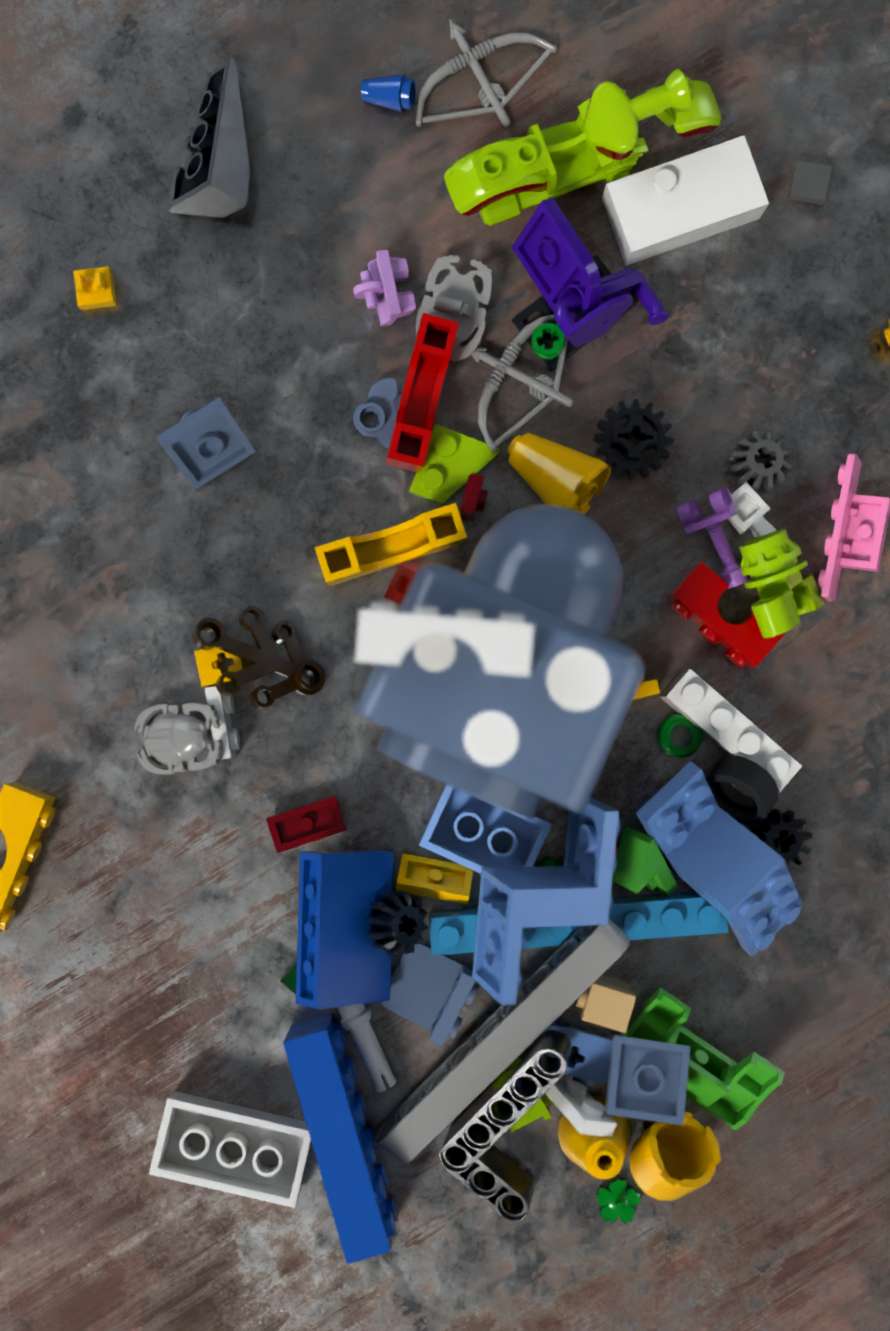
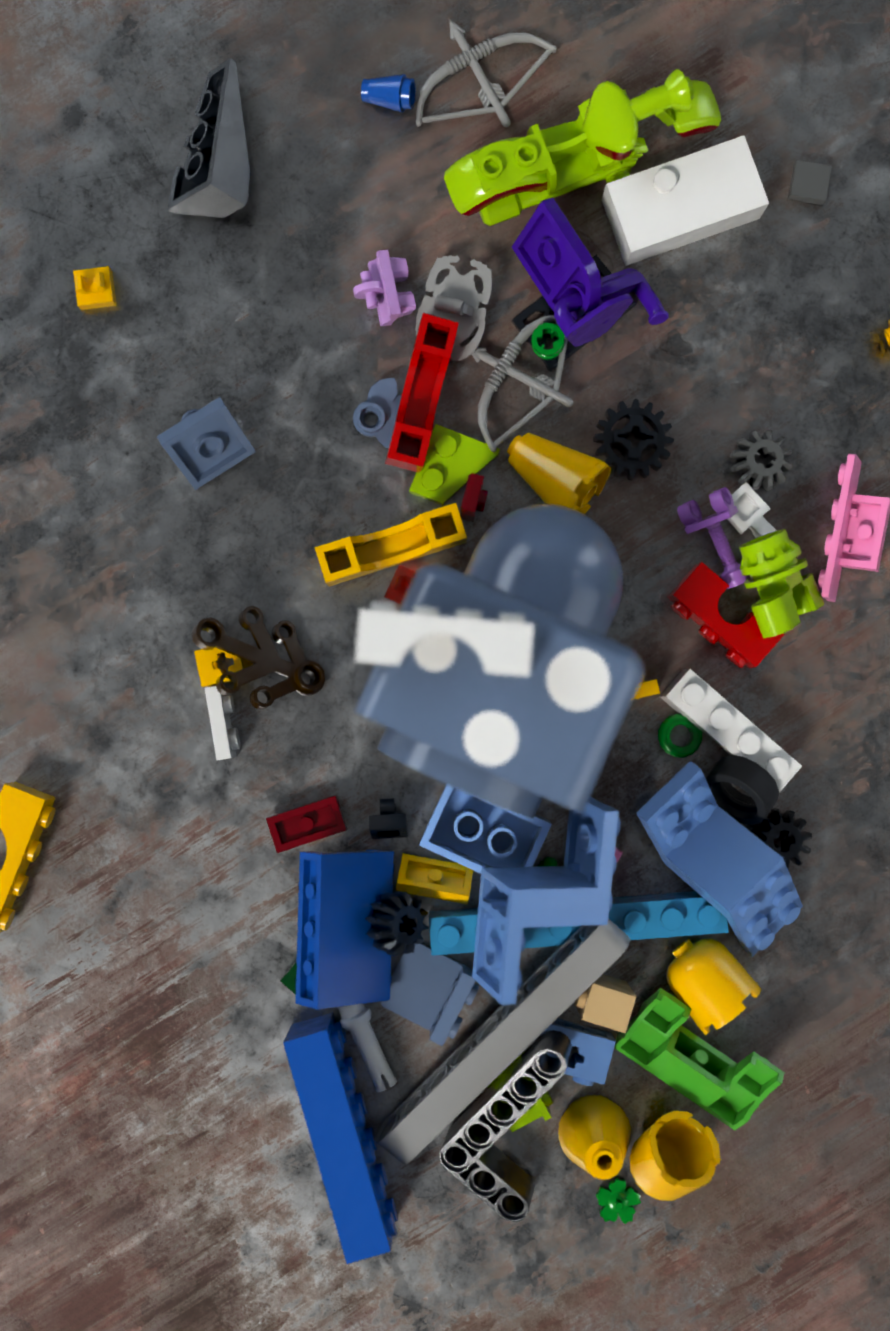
light grey shield [134,702,223,775] -> none
white brick [149,1091,311,1208] -> none
white plate [546,1080,617,1137] -> none
sand blue tile [605,1035,691,1126] -> none
bright green slope [612,826,678,897] -> none
none -> black tile [369,798,408,839]
none -> yellow cylinder [666,938,762,1035]

